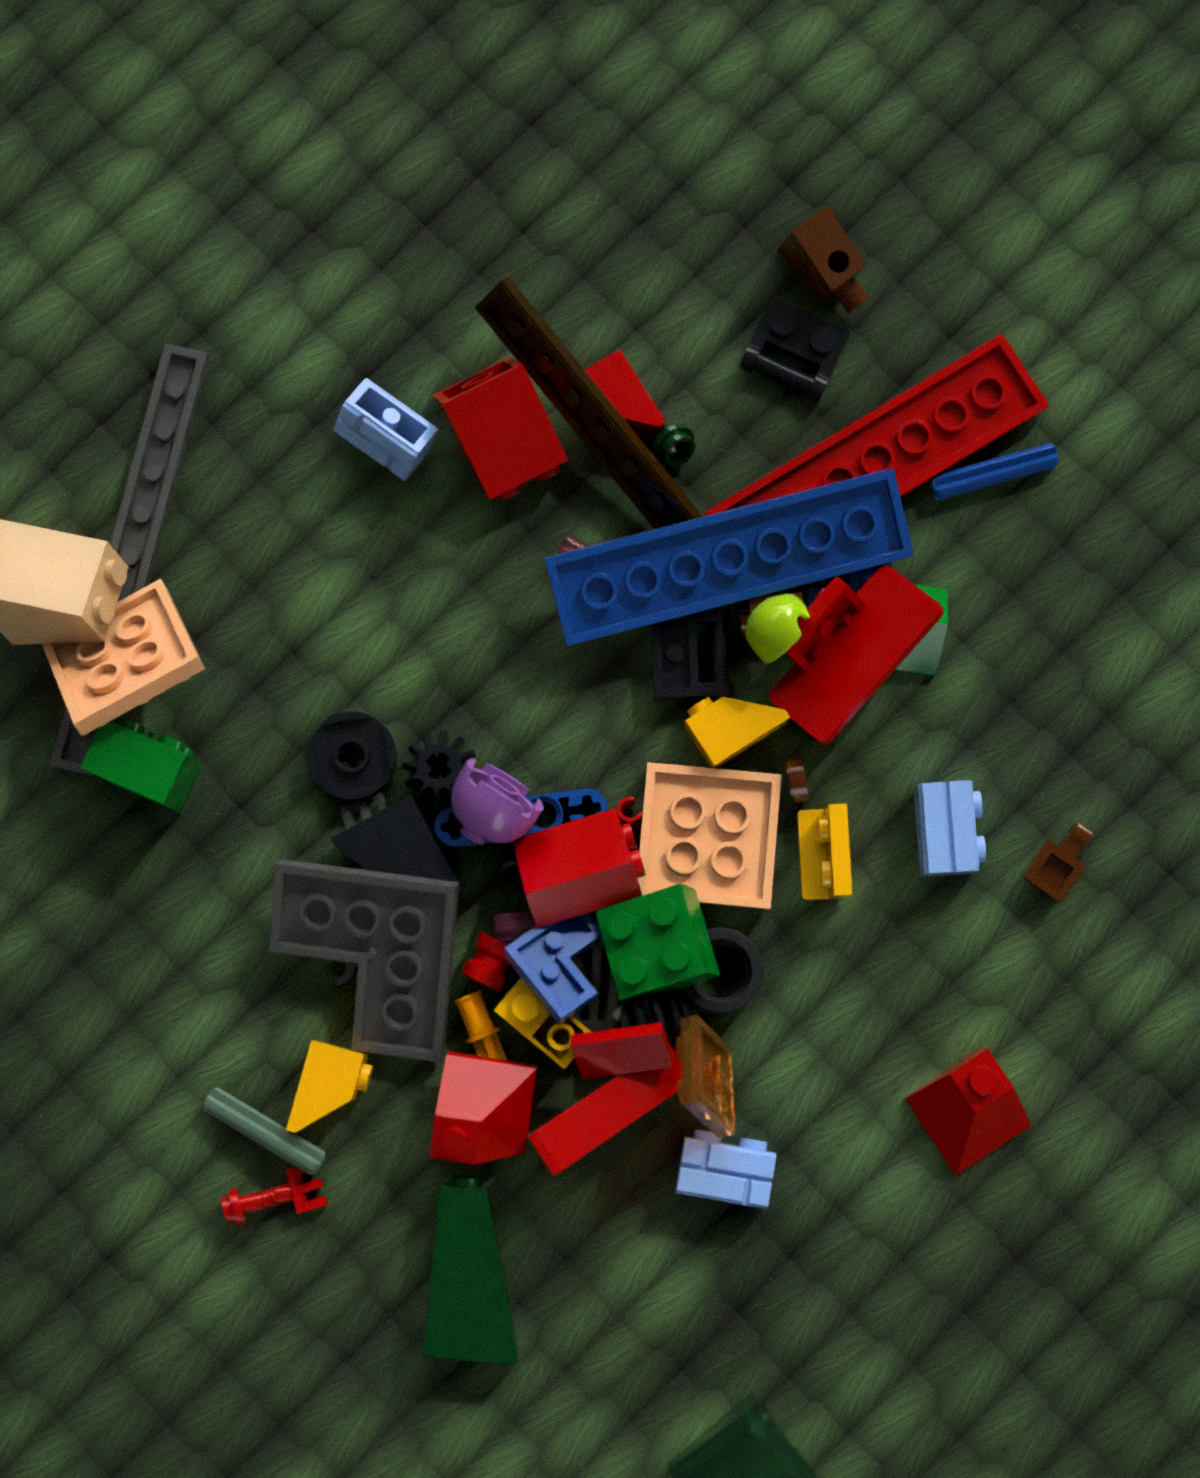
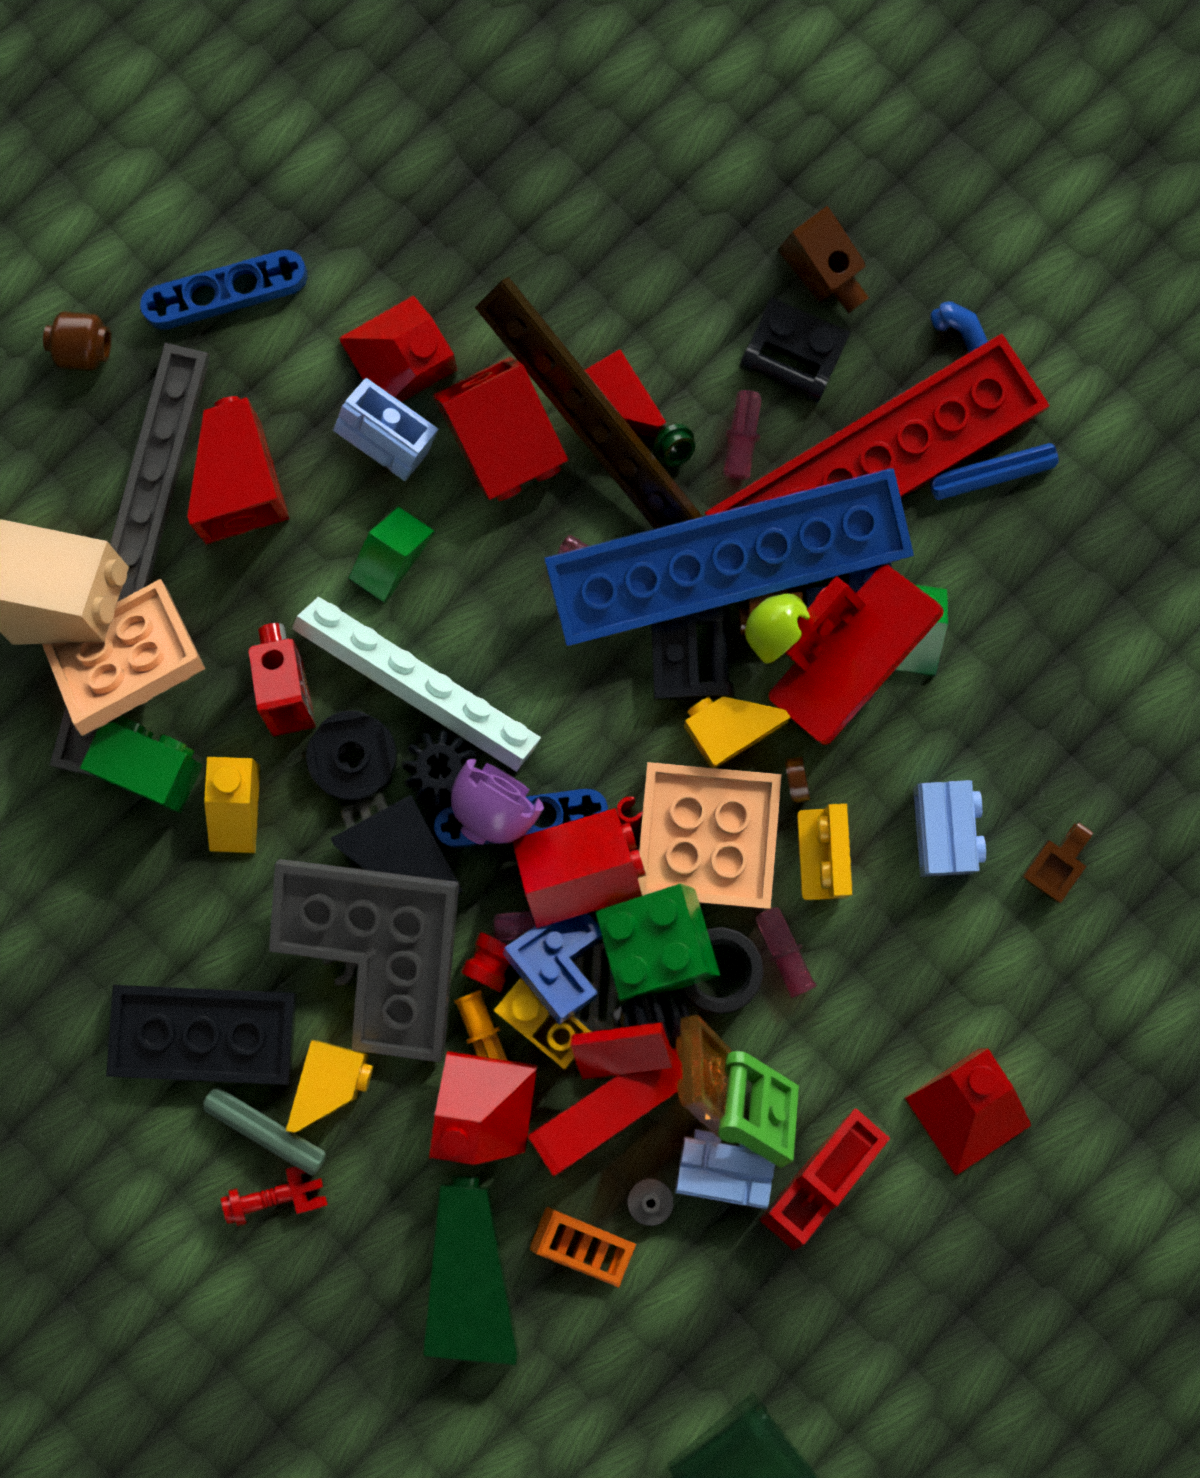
none -> reddish brown head [43,311,111,371]
none -> black plate [106,985,297,1085]
none -> blue beam [140,250,308,330]
none -> red slope [187,396,290,544]
none -> yellow slope [204,757,261,853]
none -> red torso [248,623,316,737]
none -> light aqua plate [292,596,541,772]
none -> red slope [339,295,458,402]
none -> green slope [348,507,435,604]
none -> orange slope [530,1207,636,1288]
none -> dark grey tile [627,1178,673,1226]
none -> bright green plate [718,1051,799,1168]
none -> clear pink axle [722,390,762,480]
none -> clear pink axle [756,907,817,998]
none -> red slope [759,1108,890,1251]
none -> blue arm [930,301,988,353]

